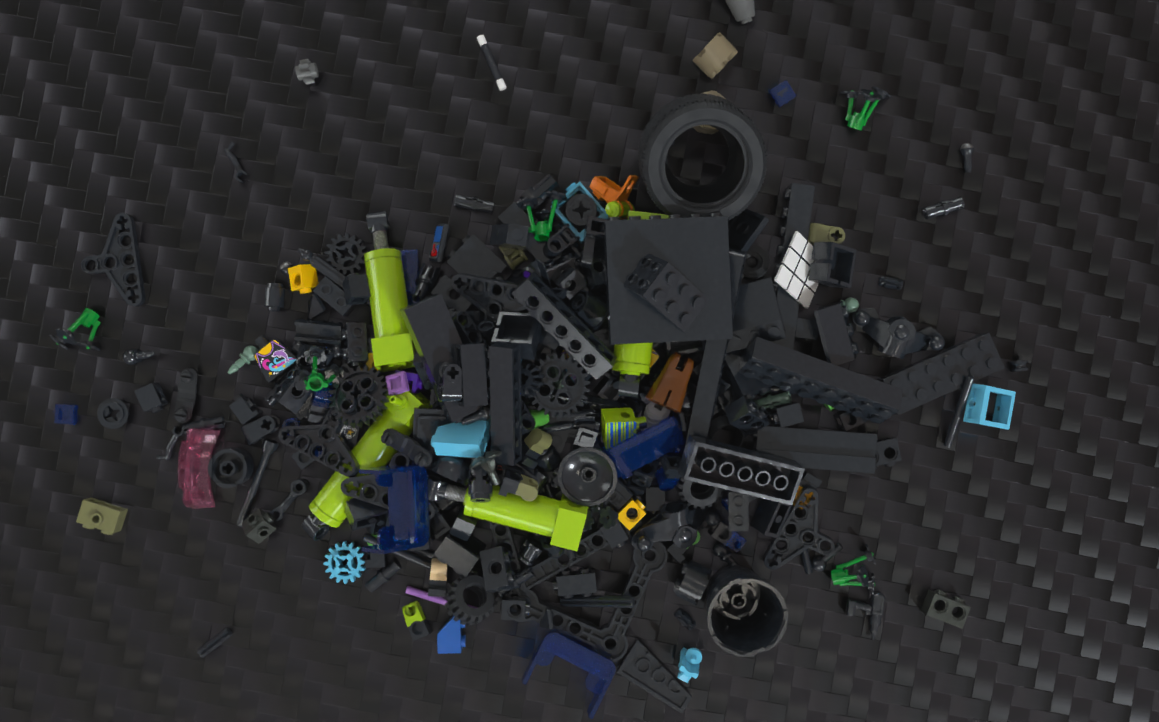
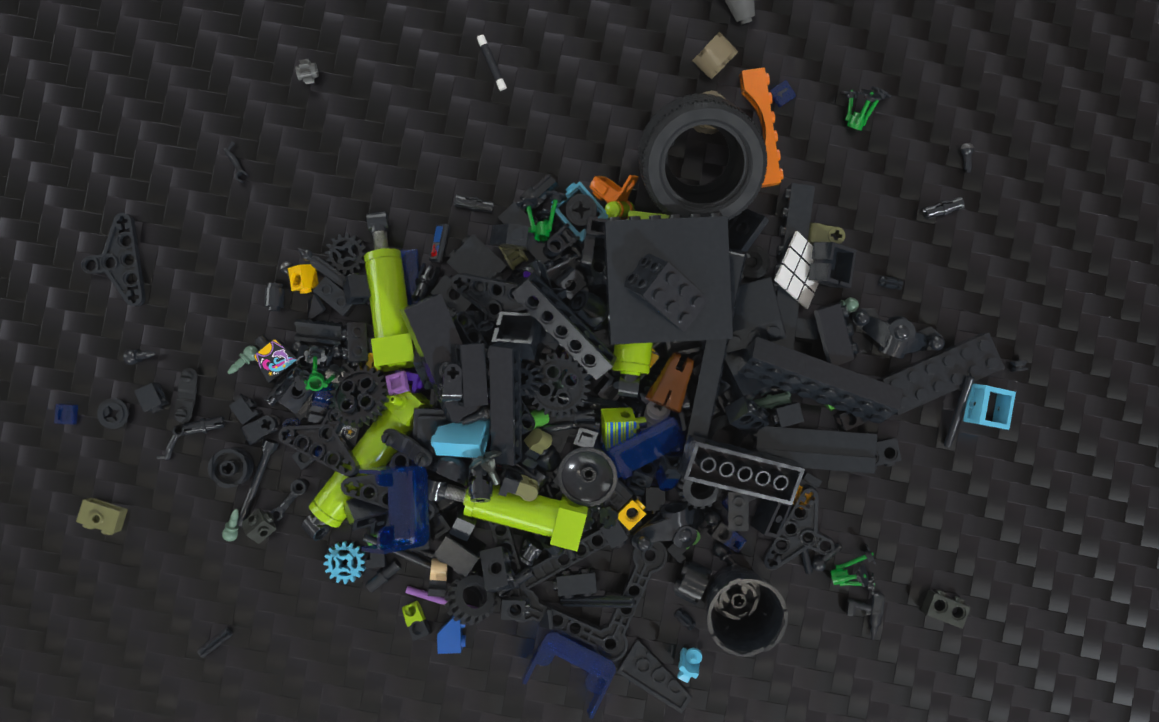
plant [49,308,101,351] -> none
clear pink windscreen [178,428,220,509] -> none
none -> sand green bar [222,509,239,541]
none -> orange arch [739,67,783,188]

